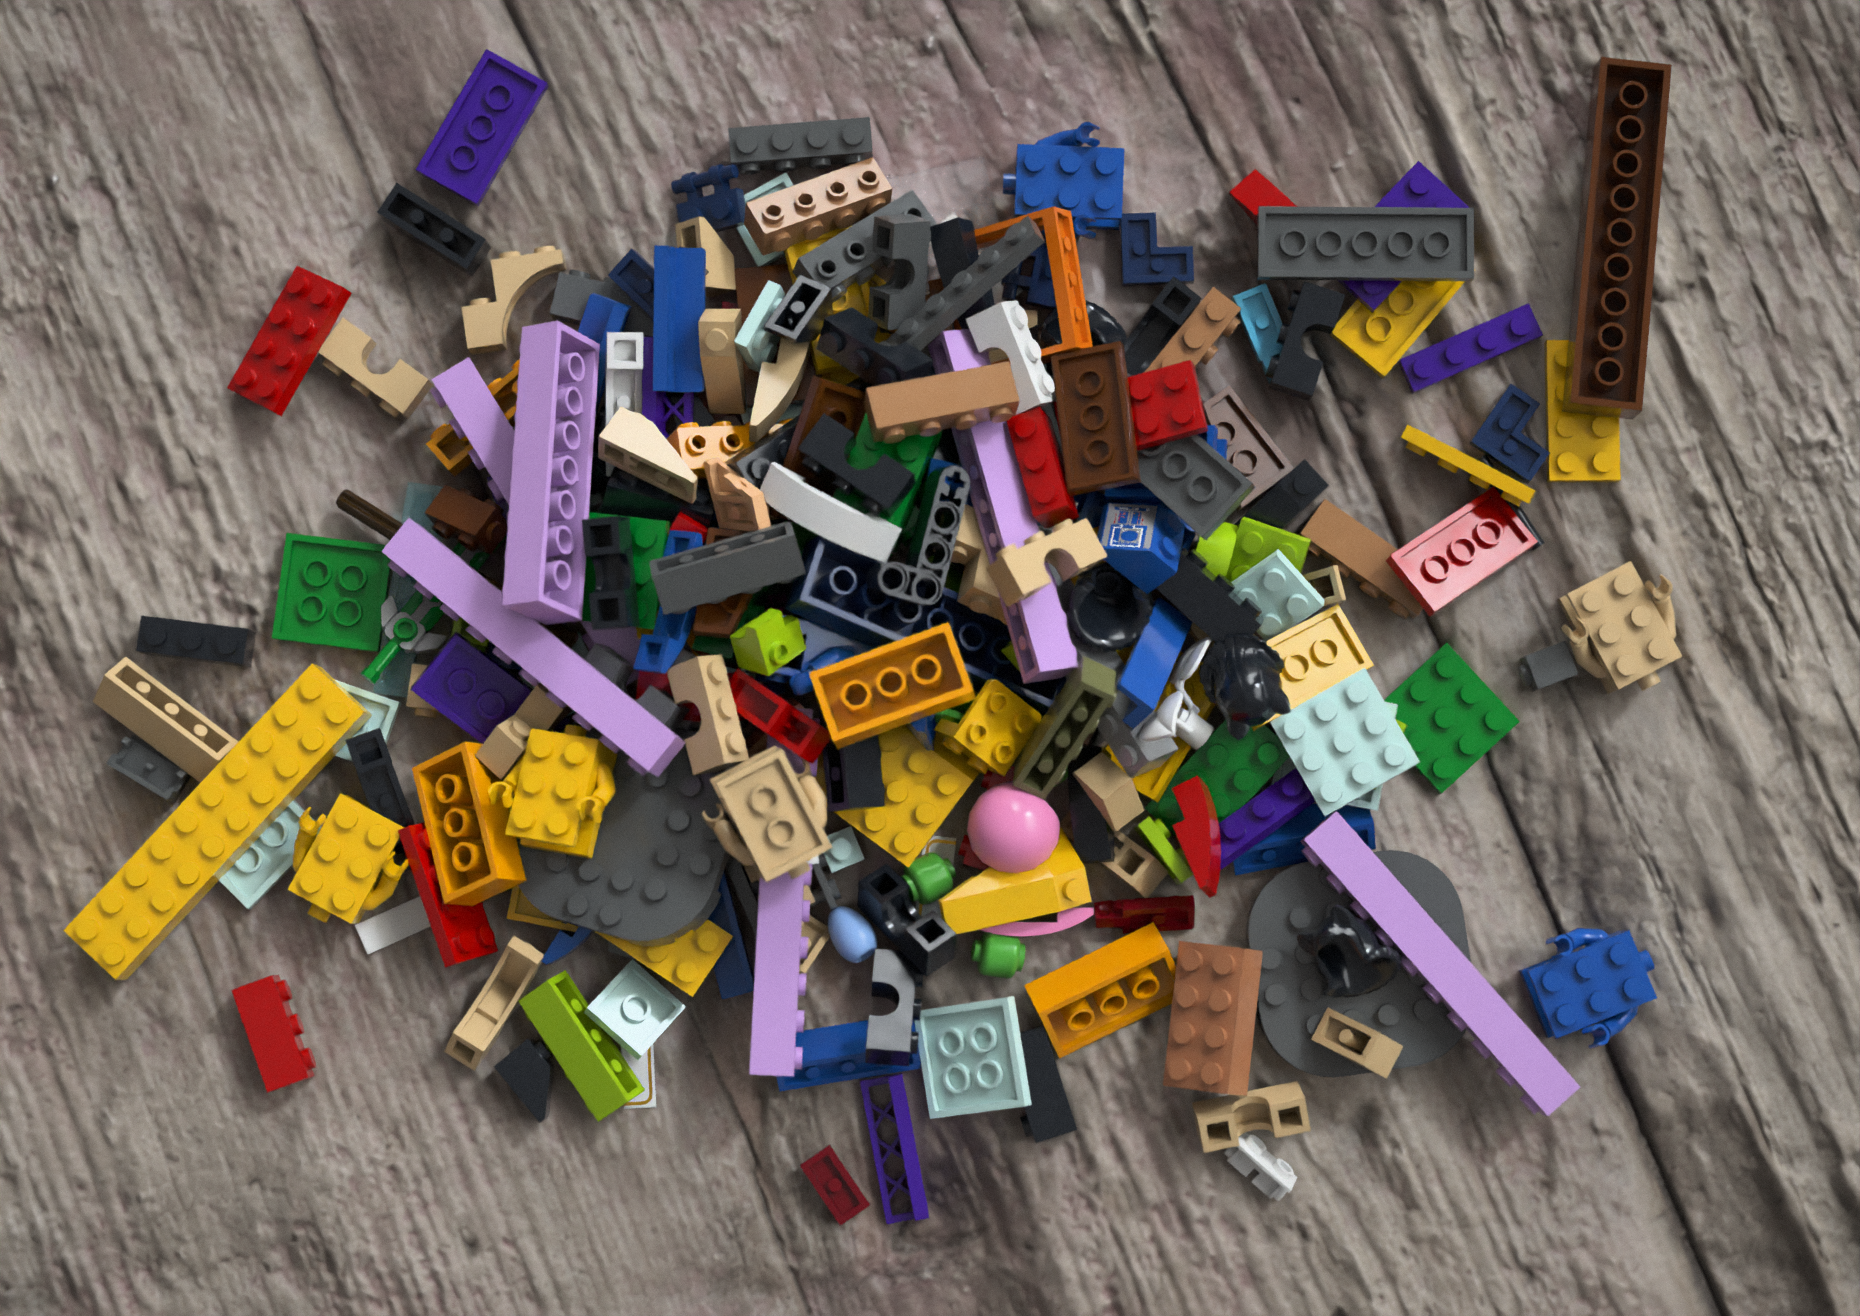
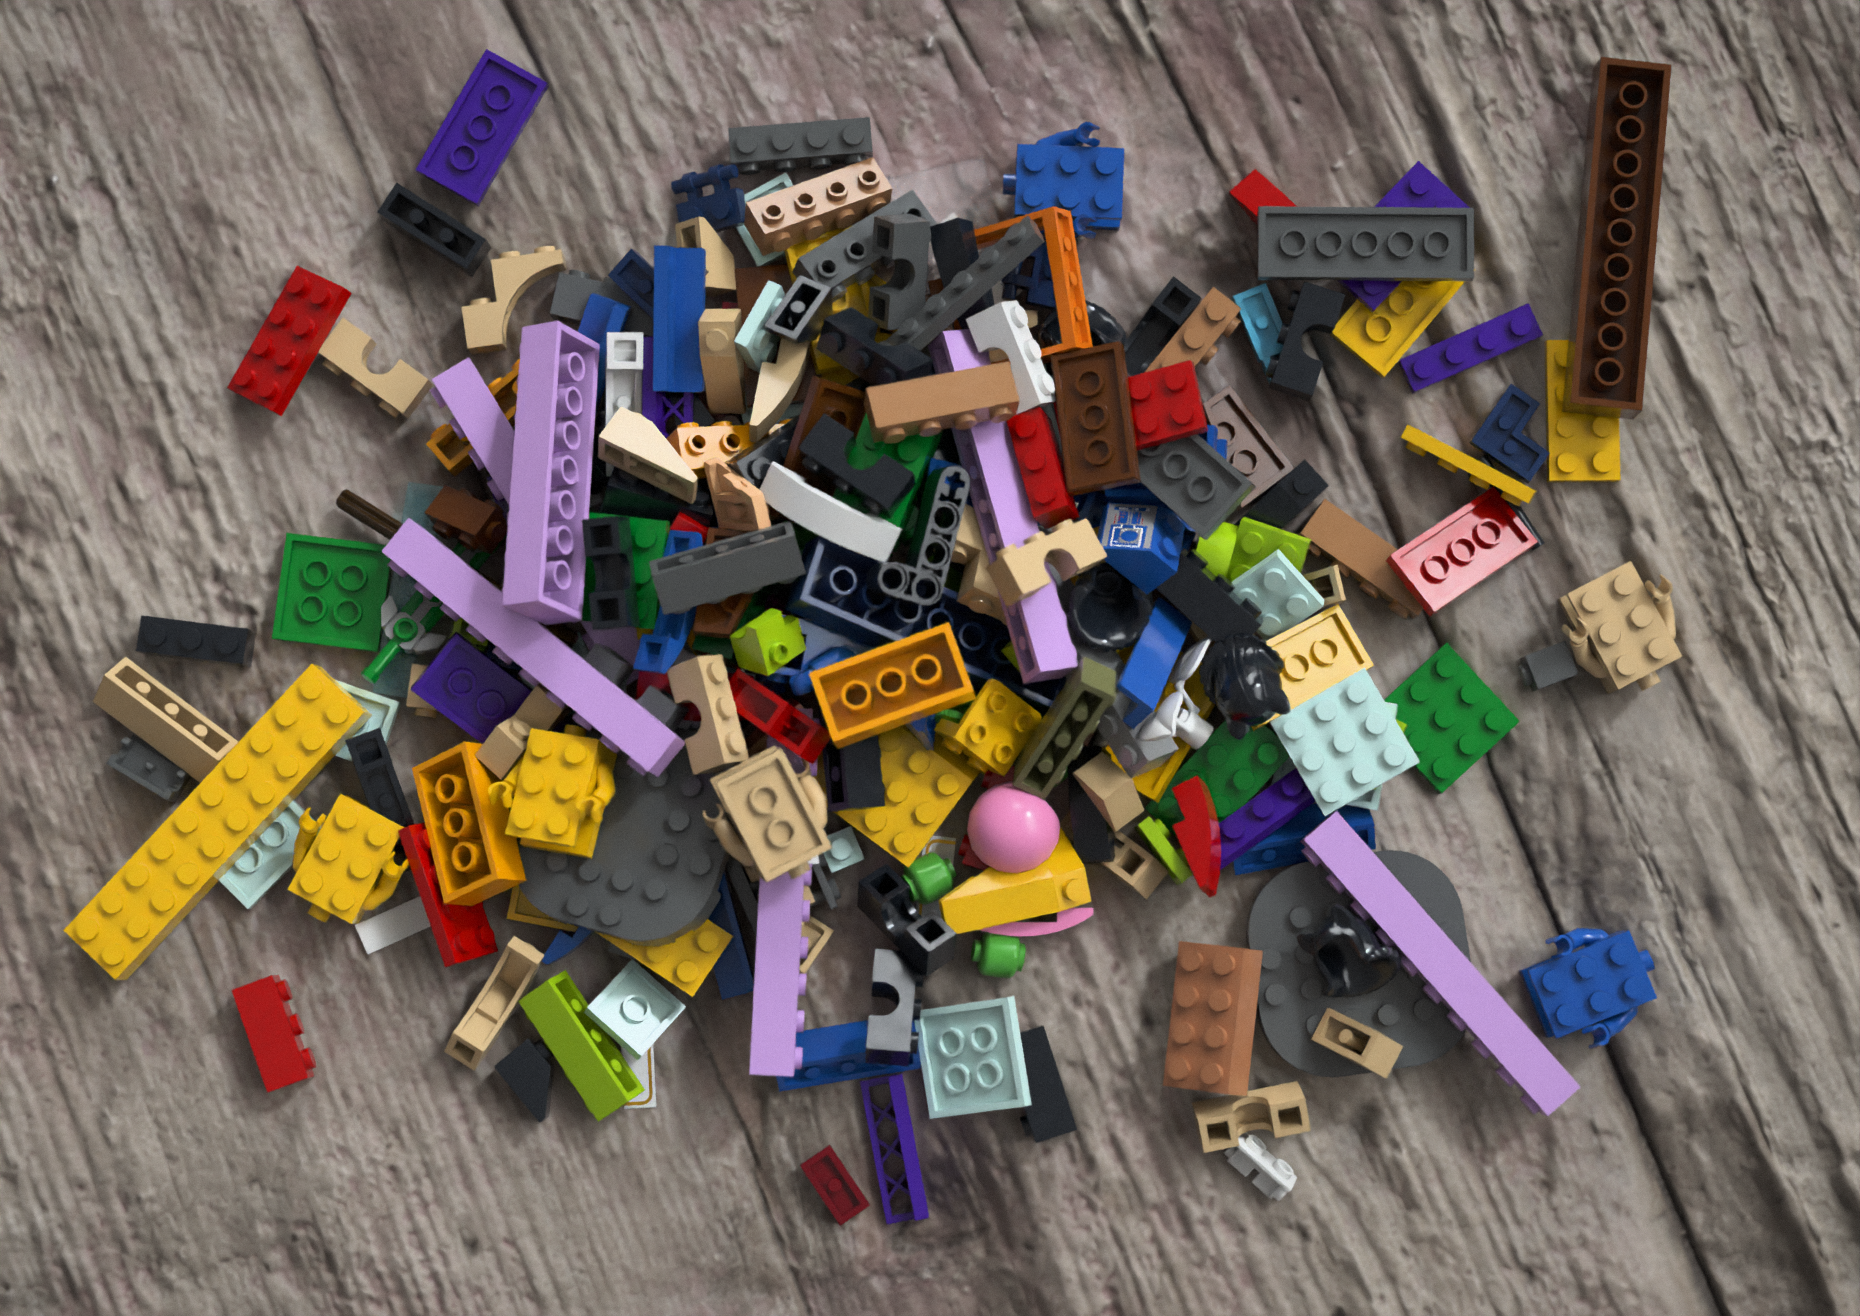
light blue animal [828,906,878,963] -> none
light orange slope [1024,922,1176,1059] -> none
dark red hinge [1094,895,1195,934] -> none
dark blue plate [1120,212,1194,286] -> none

